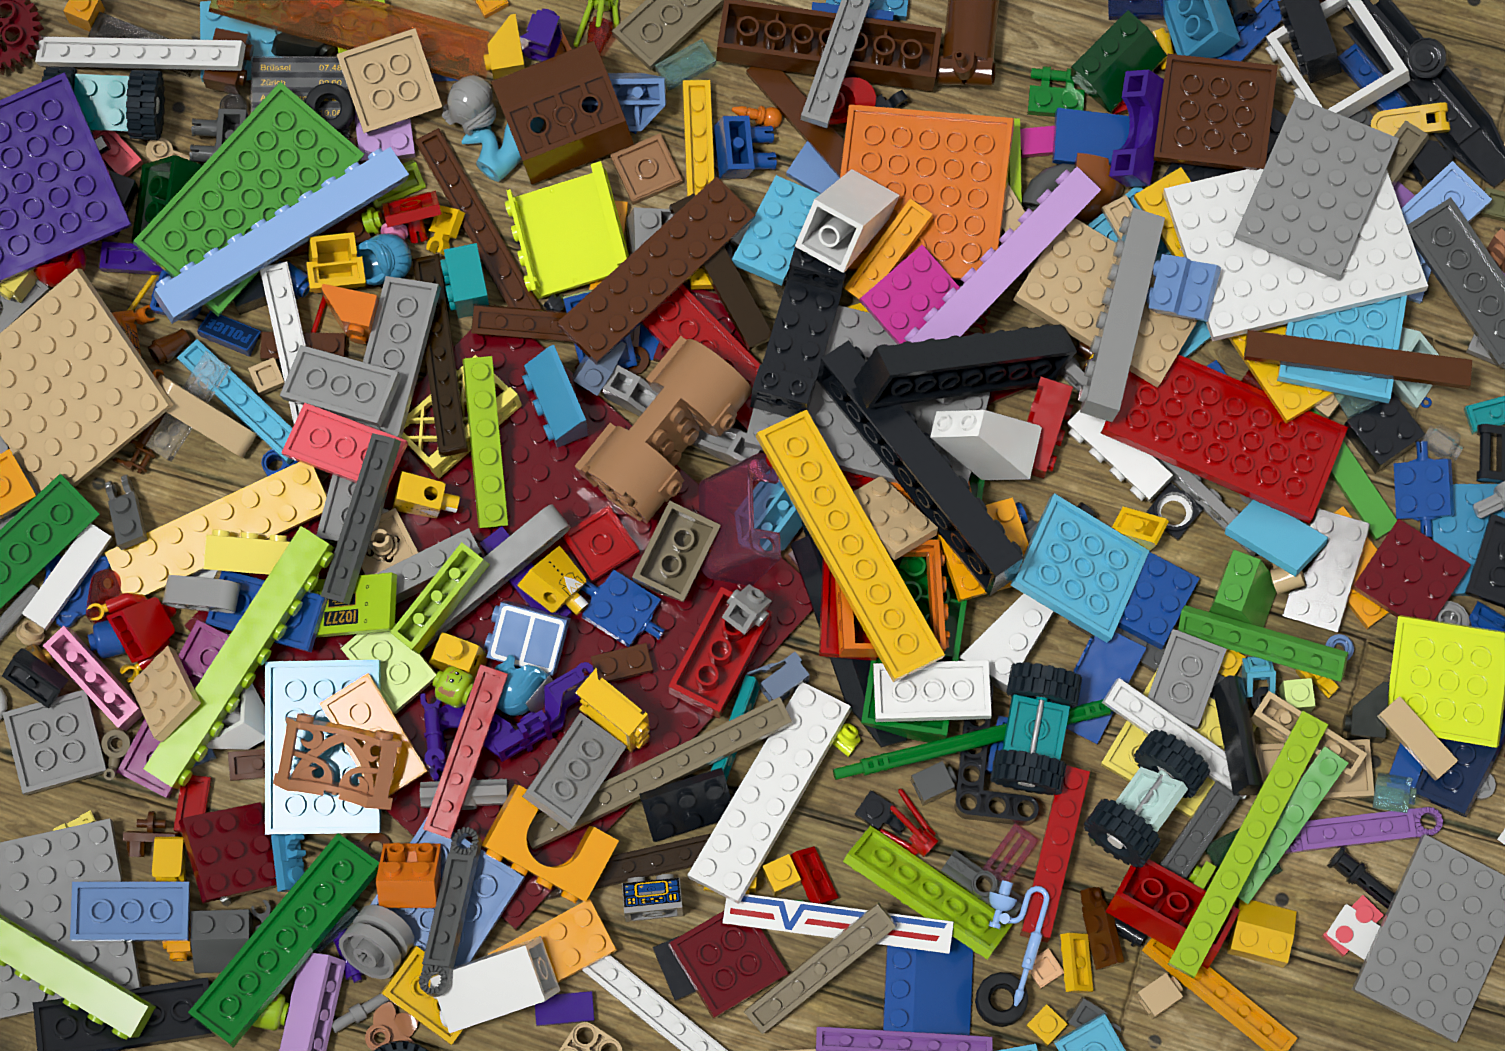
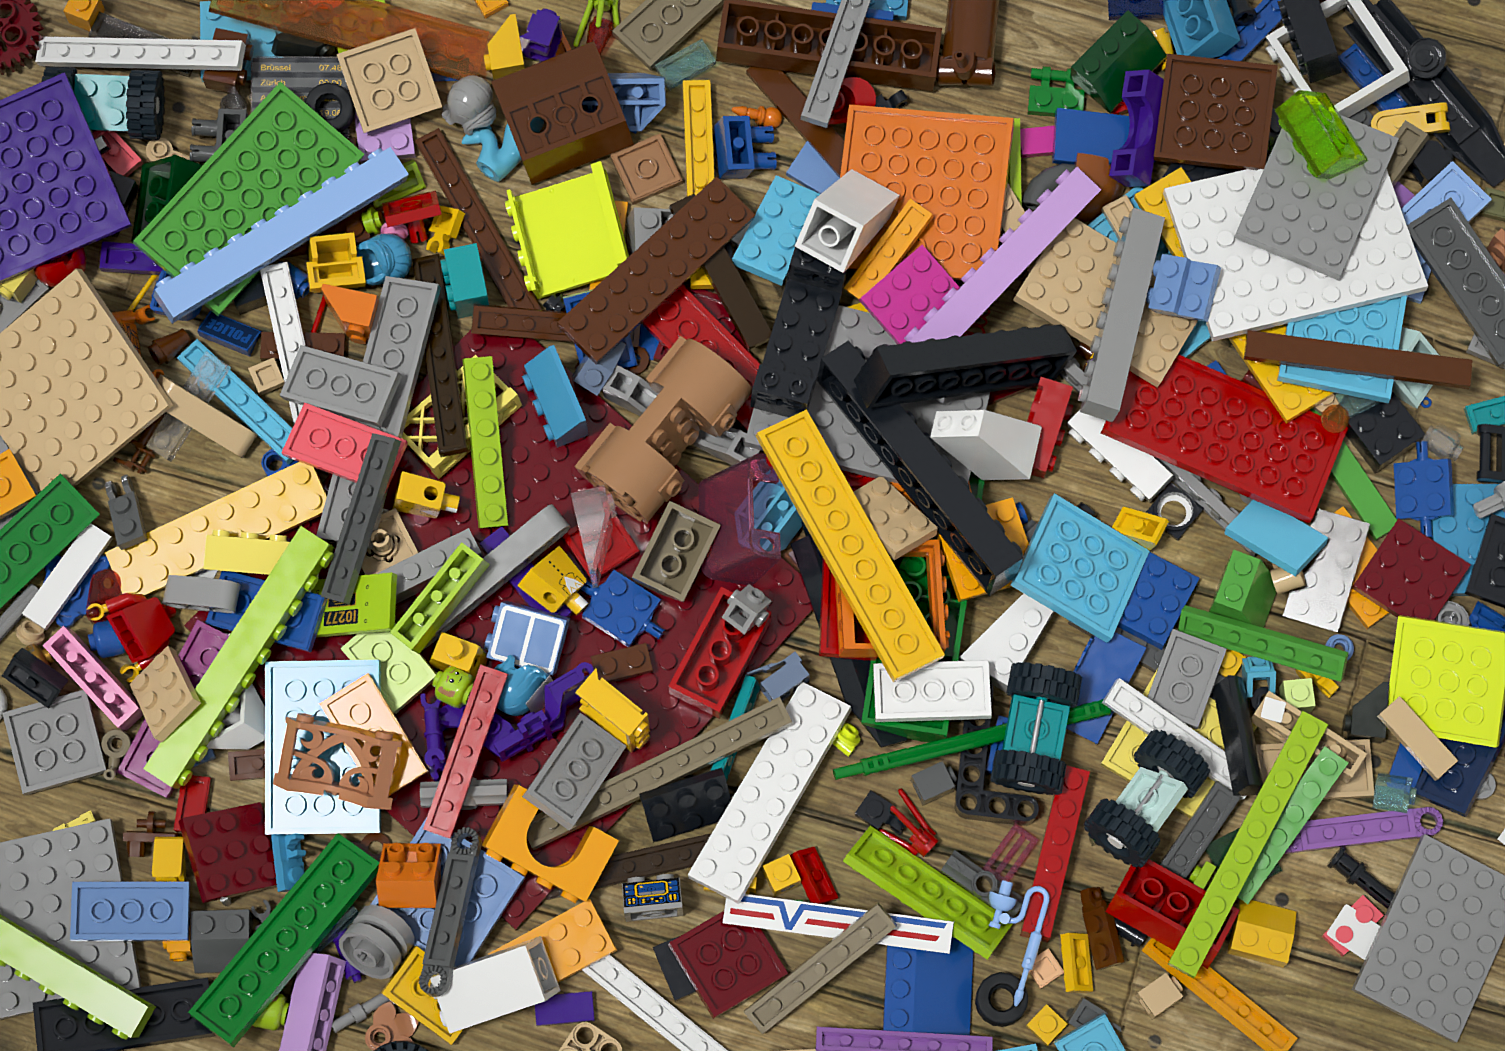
none -> clear slope [571,486,617,588]
none -> white sticker [1261,697,1286,723]
none -> clear neon green slope [1275,90,1368,179]
none -> clear orange plate [1321,405,1349,433]

